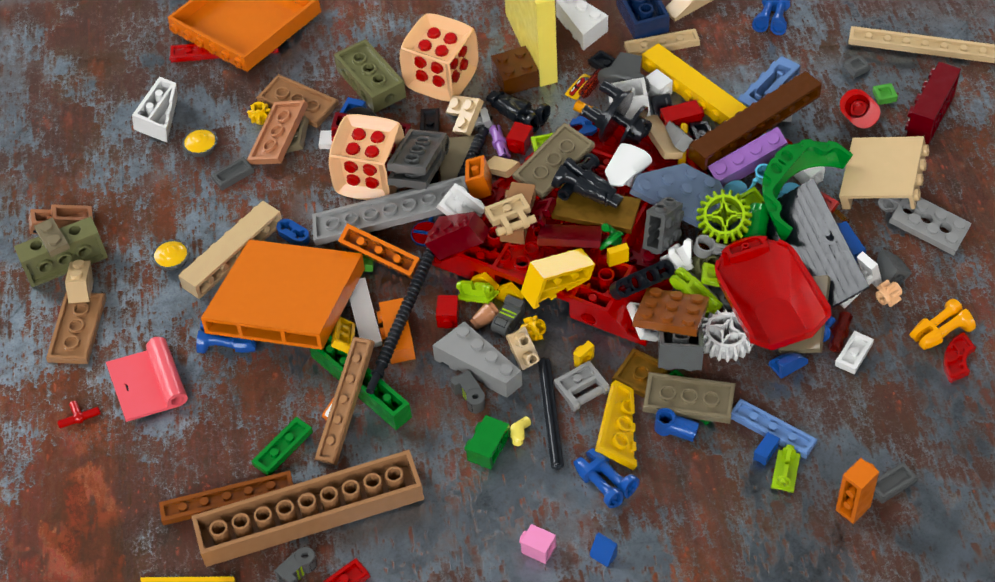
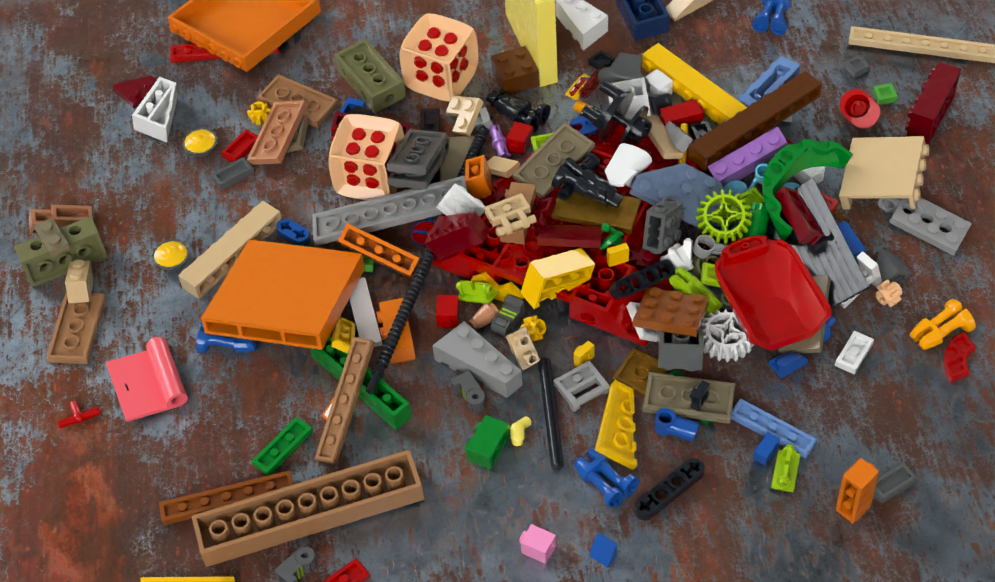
white tile [319,130,332,149] -> none
tan tile [624,28,700,56] -> none
clear red pin [828,311,853,353] -> none
none -> dark red wing [112,75,157,108]
none -> red tile [221,129,258,163]
none -> black beam [635,458,705,520]
none -> black plate [690,380,710,412]
none -> dark red container [774,186,824,245]

